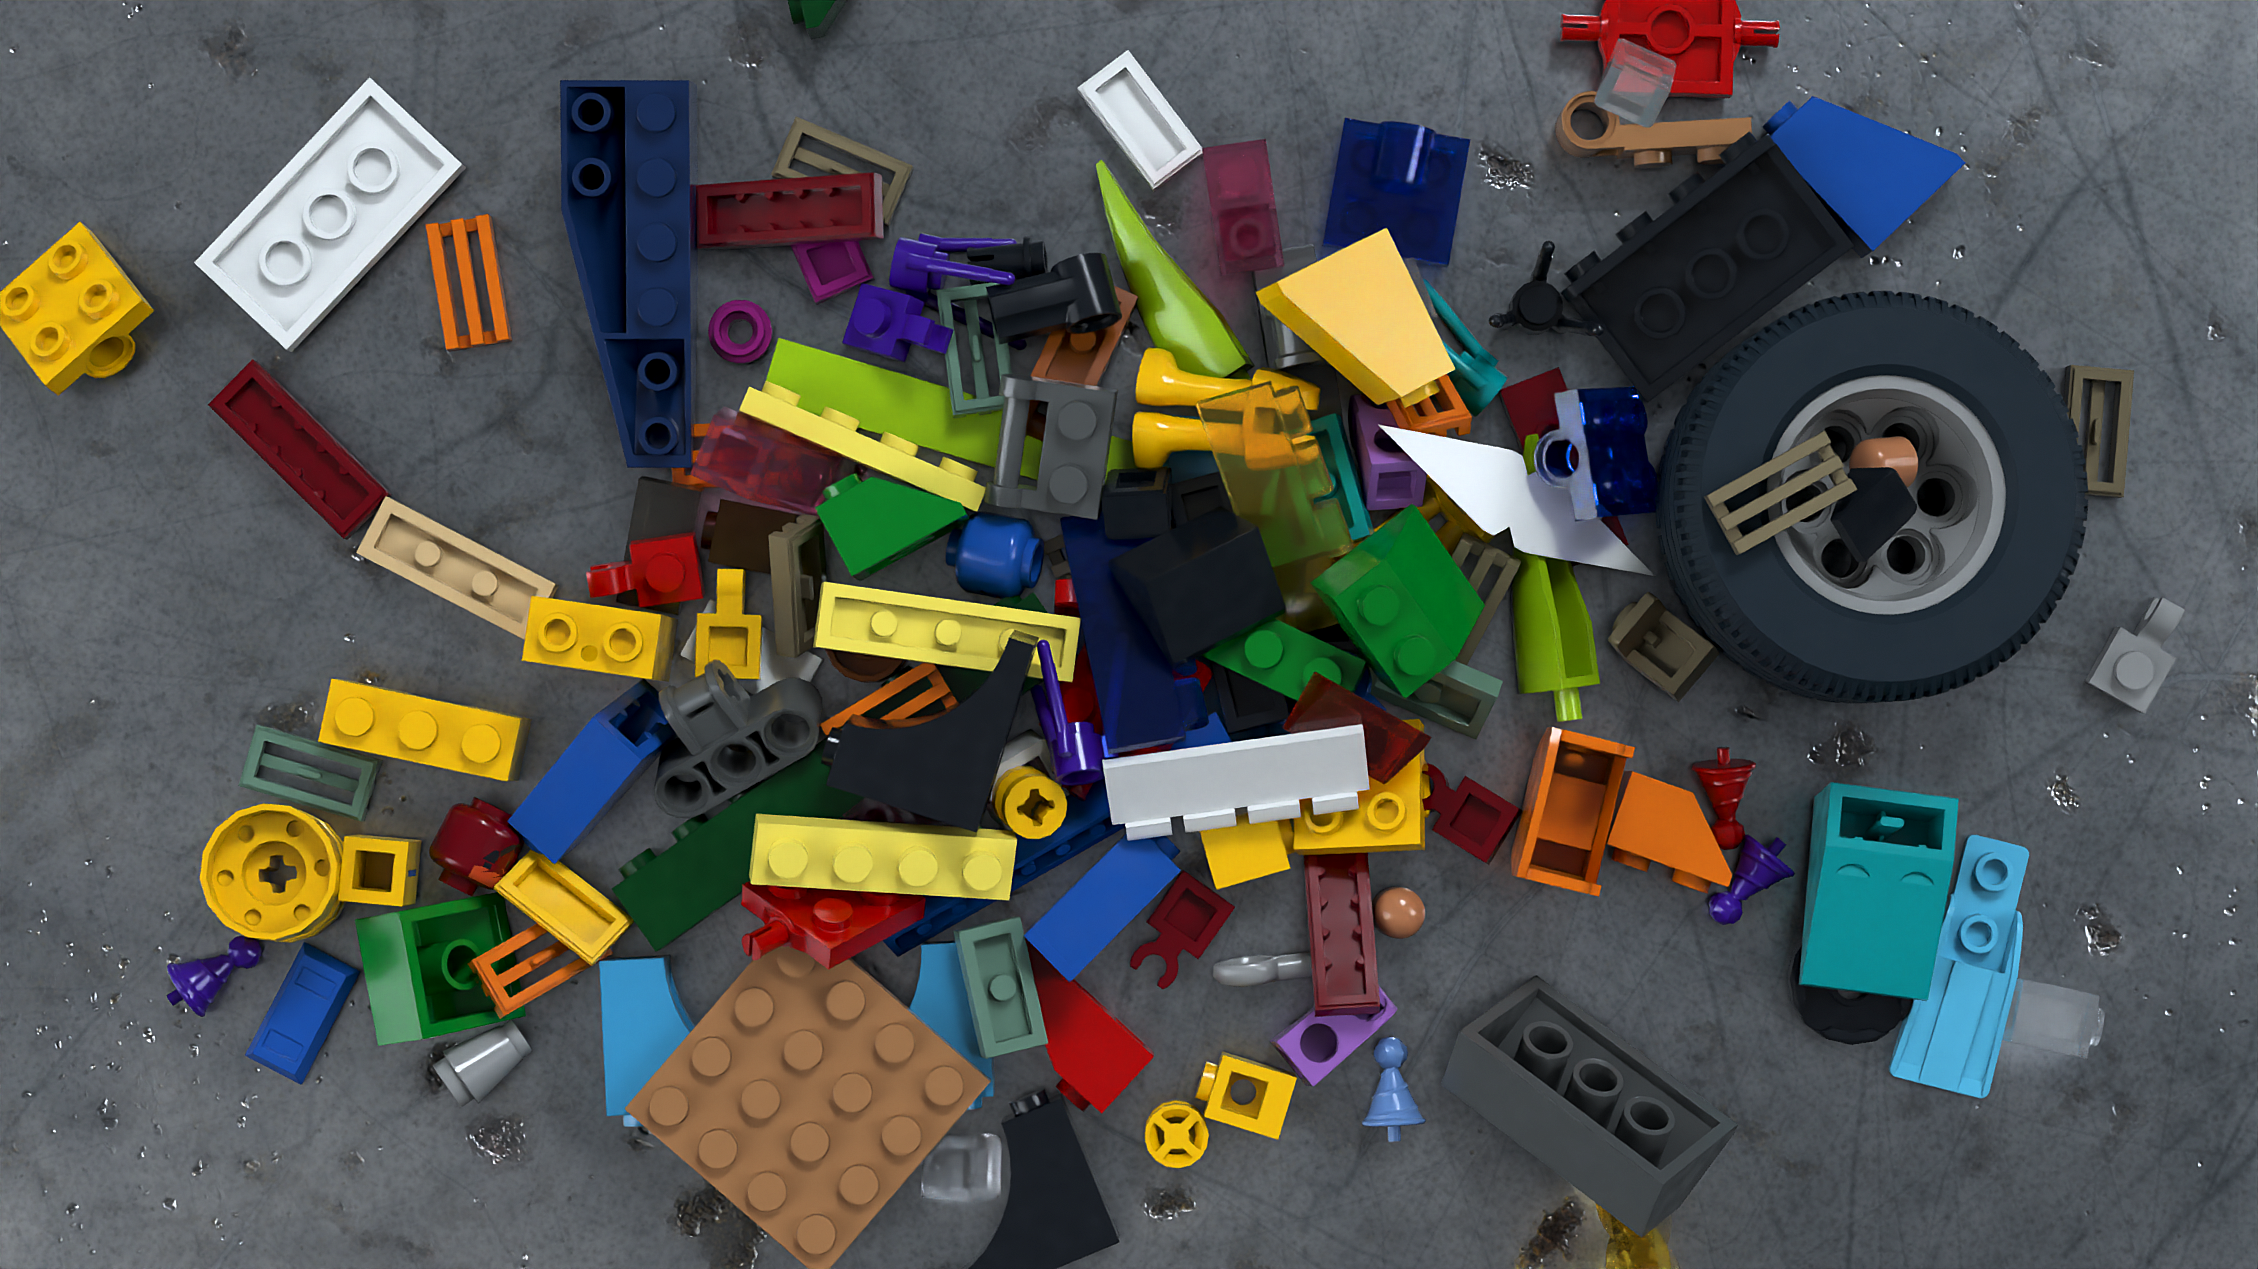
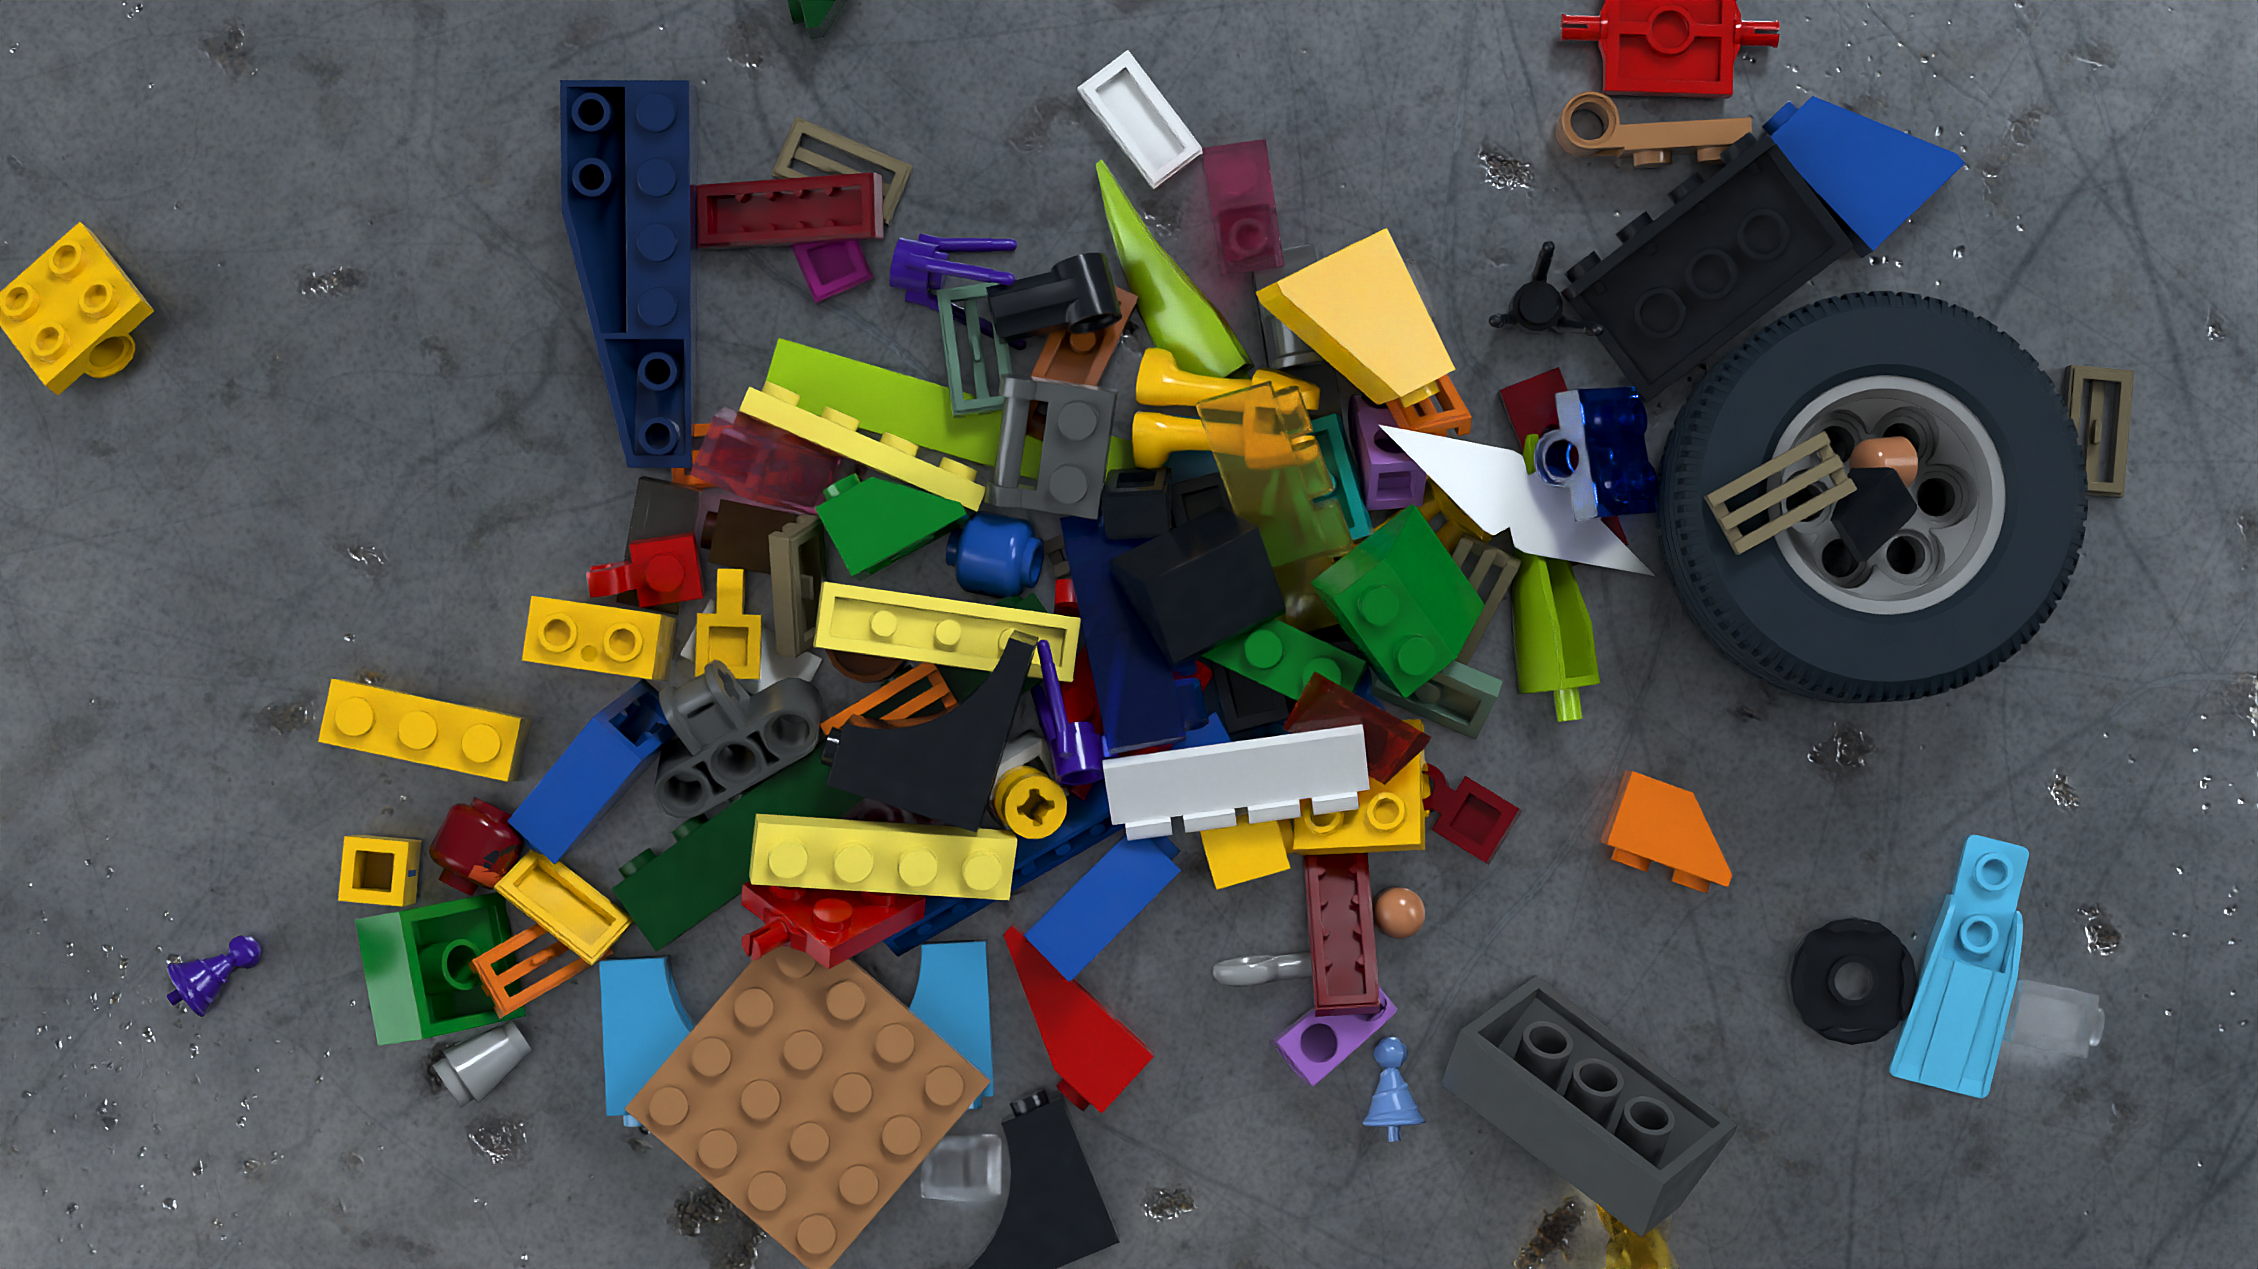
white plate [194,77,466,352] -> none
yellow wheel [200,803,347,943] -> none
dark red plate [208,359,392,540] -> none
sand green tile [238,725,383,822] -> none
blue tile [245,942,361,1085] -> none
tan plate [356,496,559,640] -> none
orange tile [425,214,512,352] -> none
magenta plate [708,300,773,364] -> none
dark purple plate [842,283,954,363] -> none
sand green plate [953,916,1048,1059] -> none
black pin [967,236,1048,285] -> none
dark red plate [1130,870,1235,989] -> none
yellow wheel [1144,1100,1209,1168] -> none
yellow brick [1195,1051,1297,1140] -> none
clear blue plate [1322,118,1470,268] -> none
teal plant [1417,279,1508,417] -> none
orange piece [1511,727,1635,897] -> none
clear slope [1594,38,1677,128] -> none
dark tan bracket [1608,592,1720,702] -> none
red piece [1692,747,1756,850] -> none
dark purple piece [1709,834,1795,925] -> none
teal slope [1799,782,1959,1001] -> none
light grey plate [2084,597,2185,714] -> none

